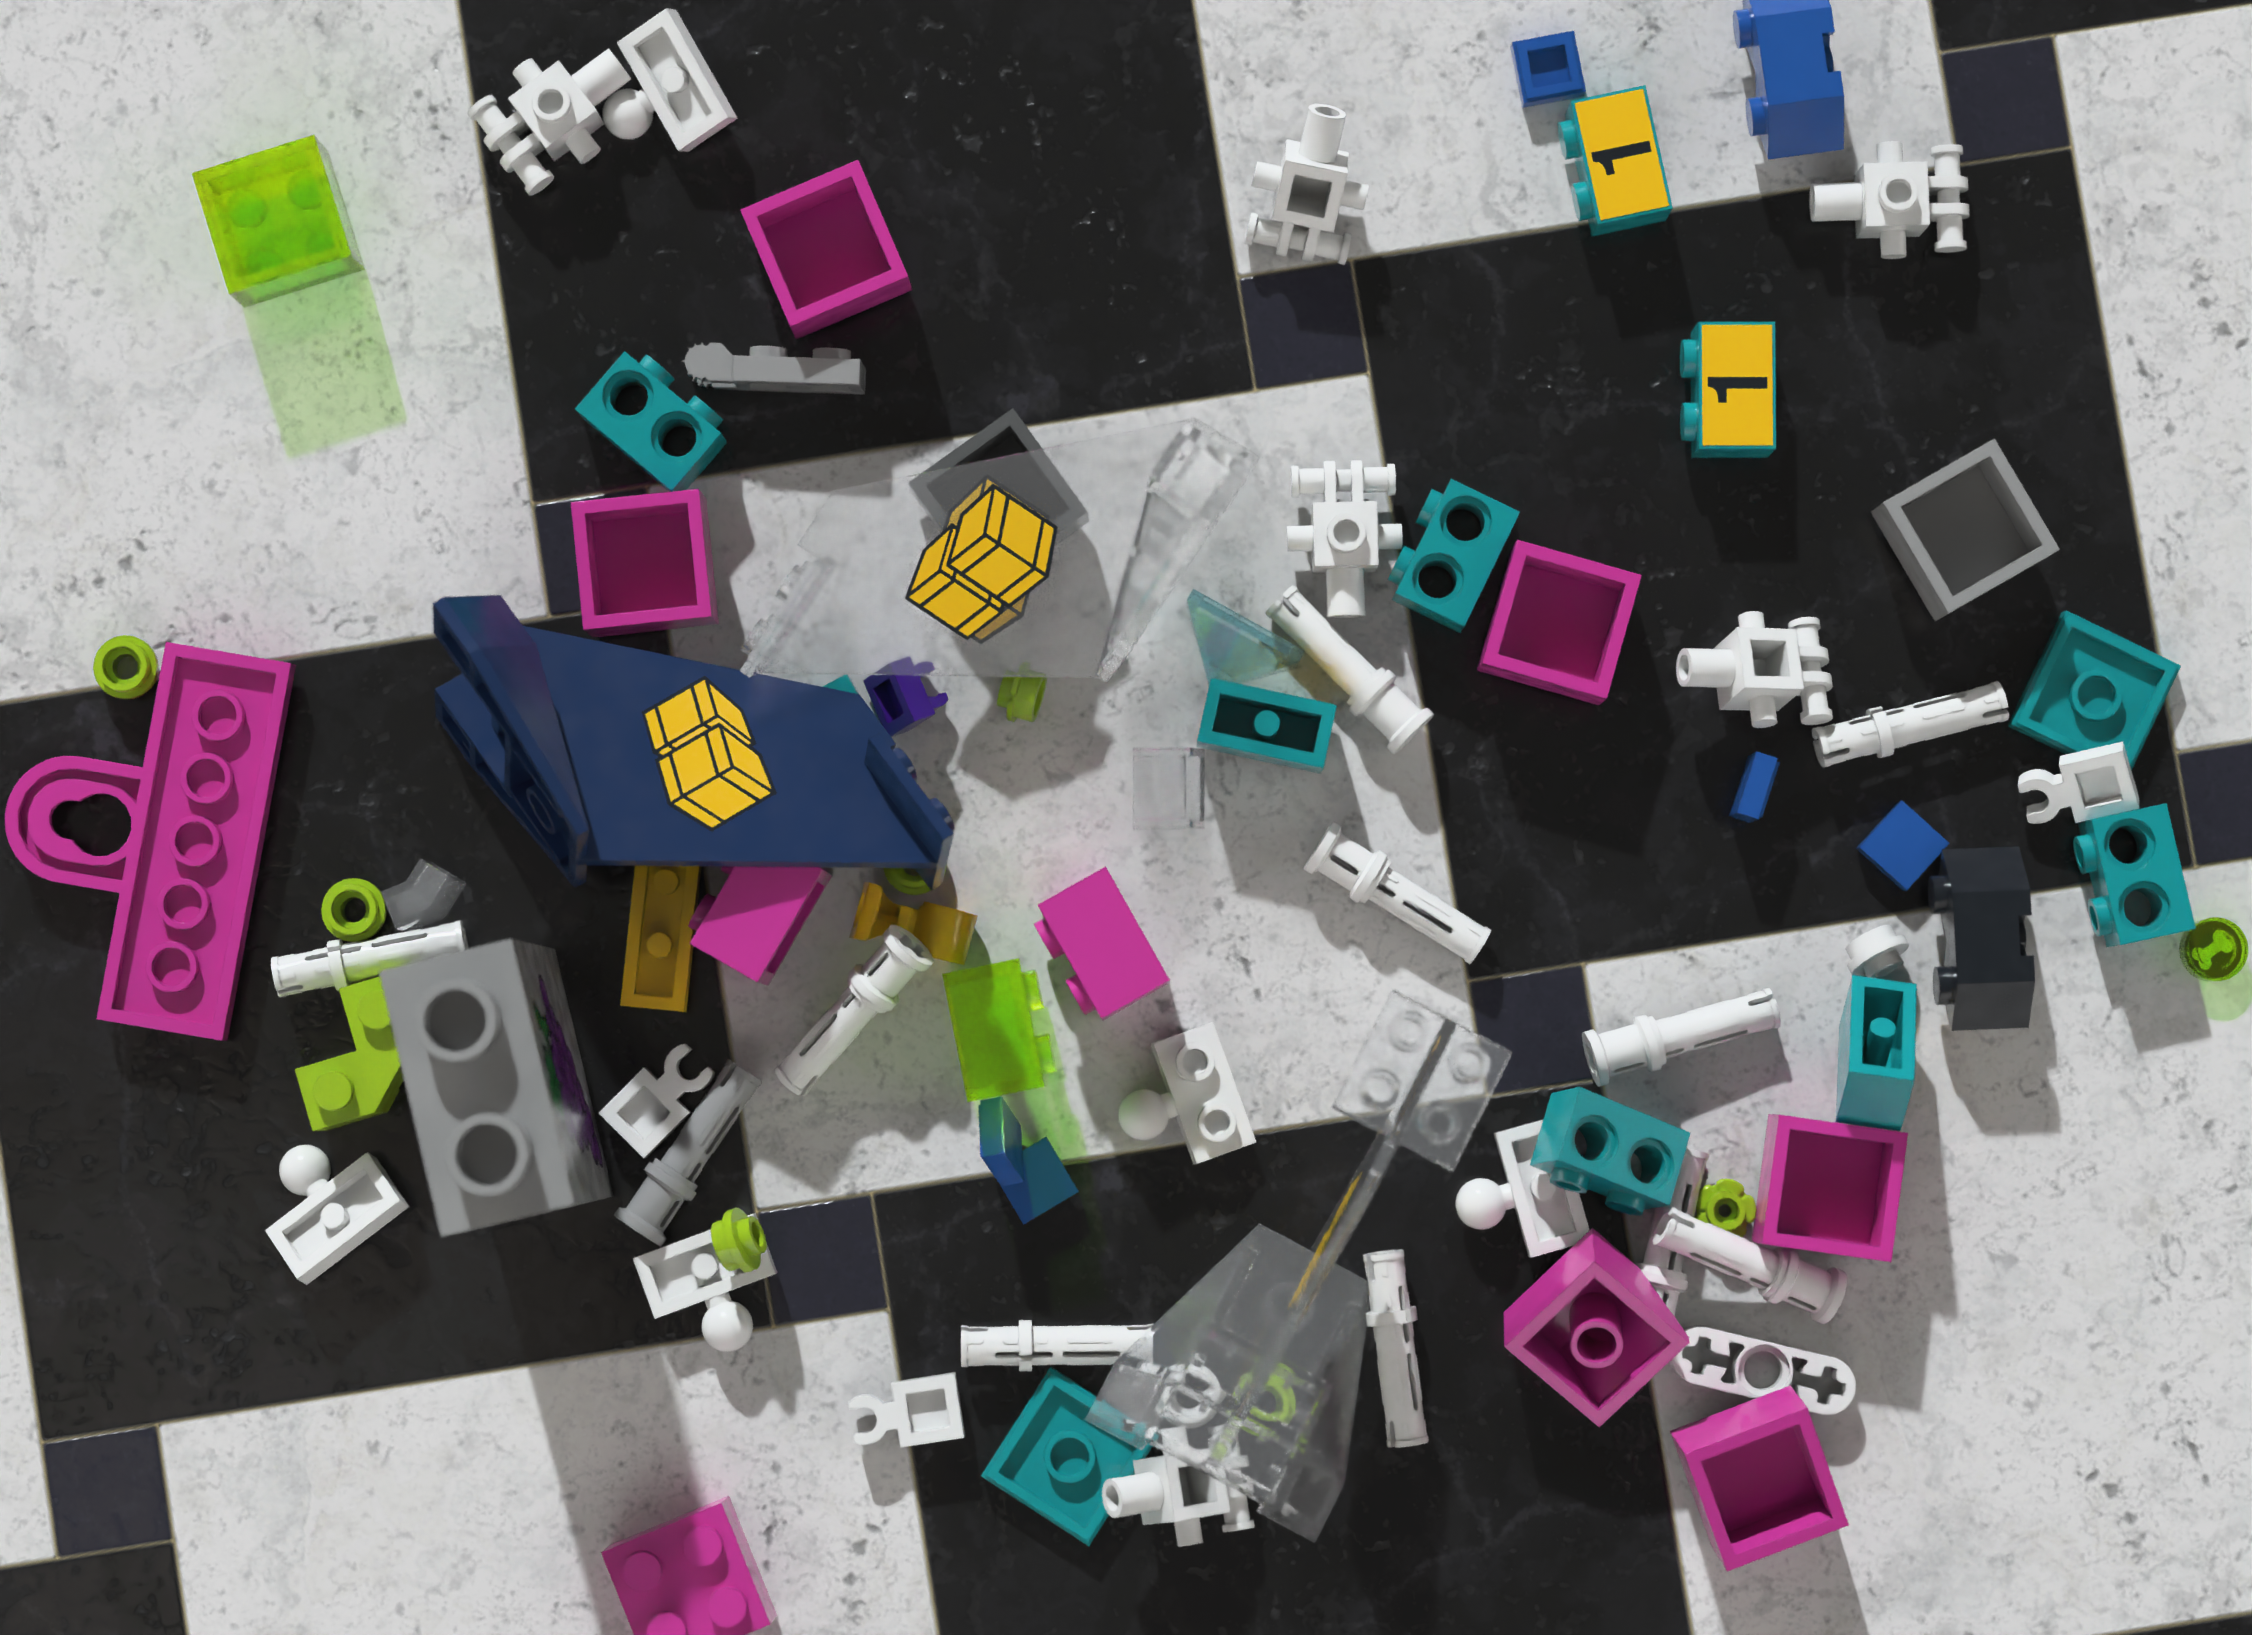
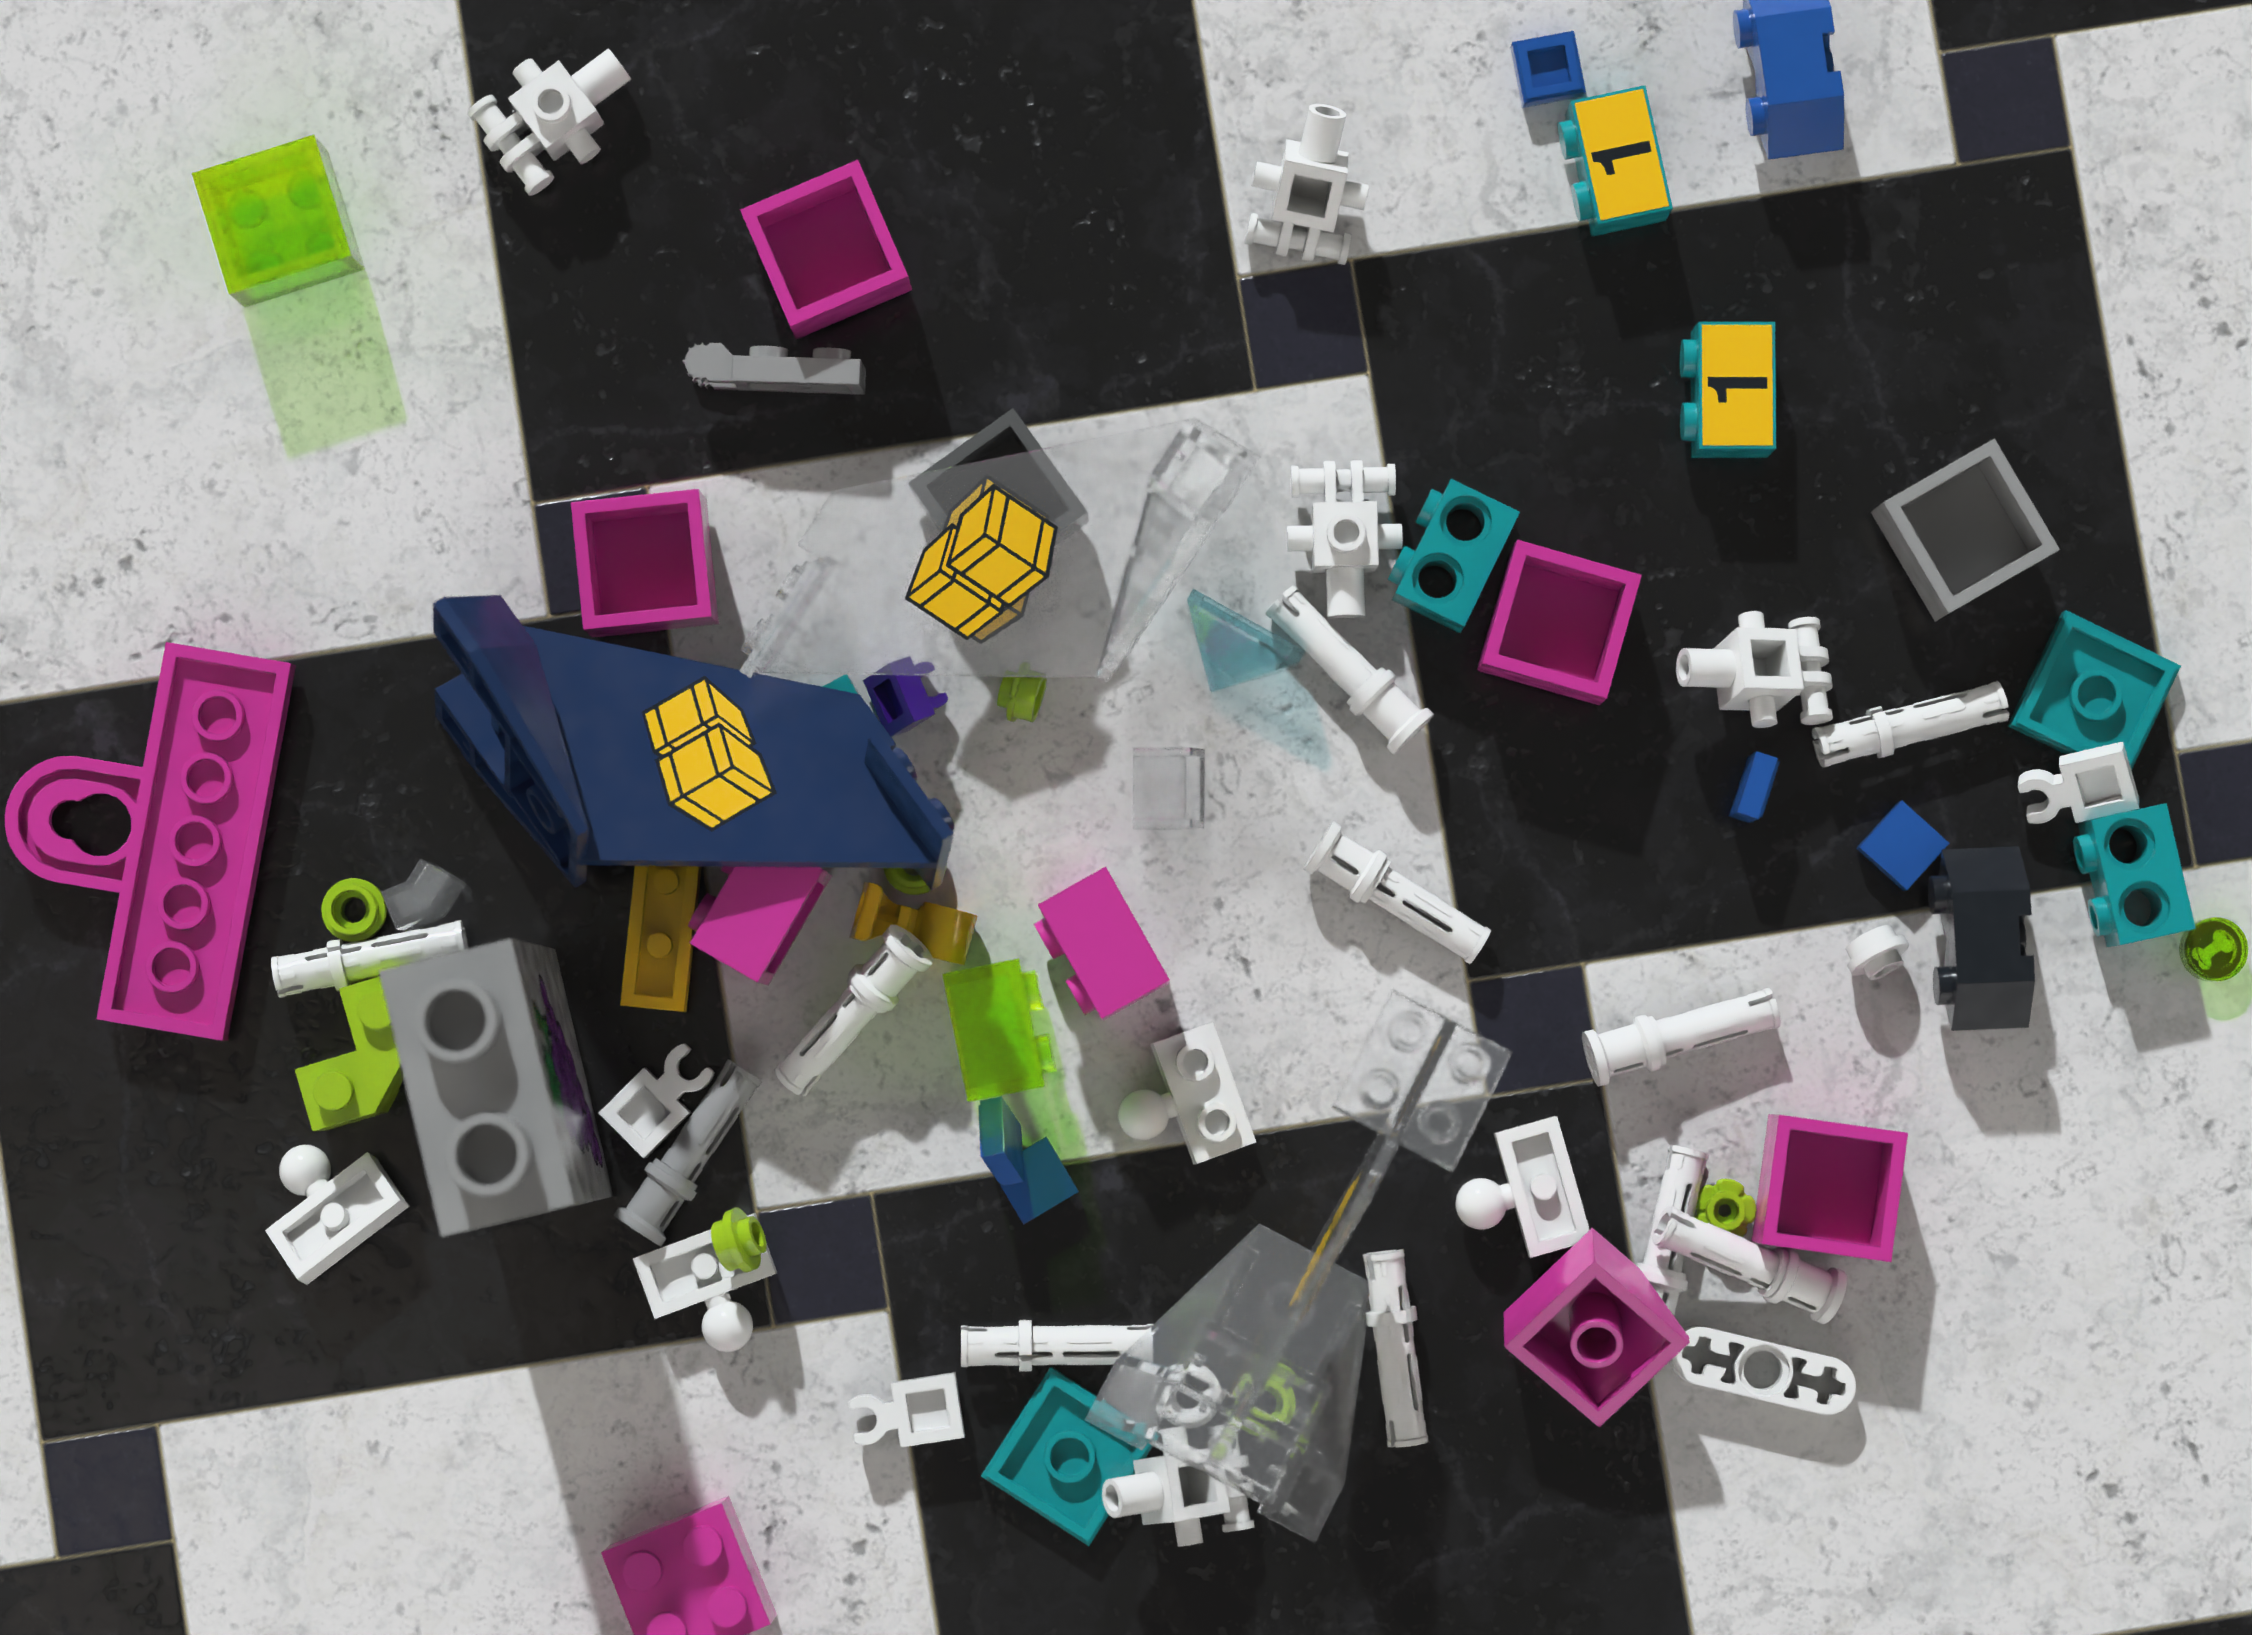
lime plate [93,635,159,699] -> none
teal brick [575,351,727,492] -> none
white plate [603,8,737,152] -> none
teal brick [1196,678,1337,774] -> none
teal brick [1530,1087,1691,1216] -> none
dark pink piece [1670,1385,1849,1571] -> none
white piece [1809,141,1969,259] -> none
teal brick [1836,975,1917,1131] -> none

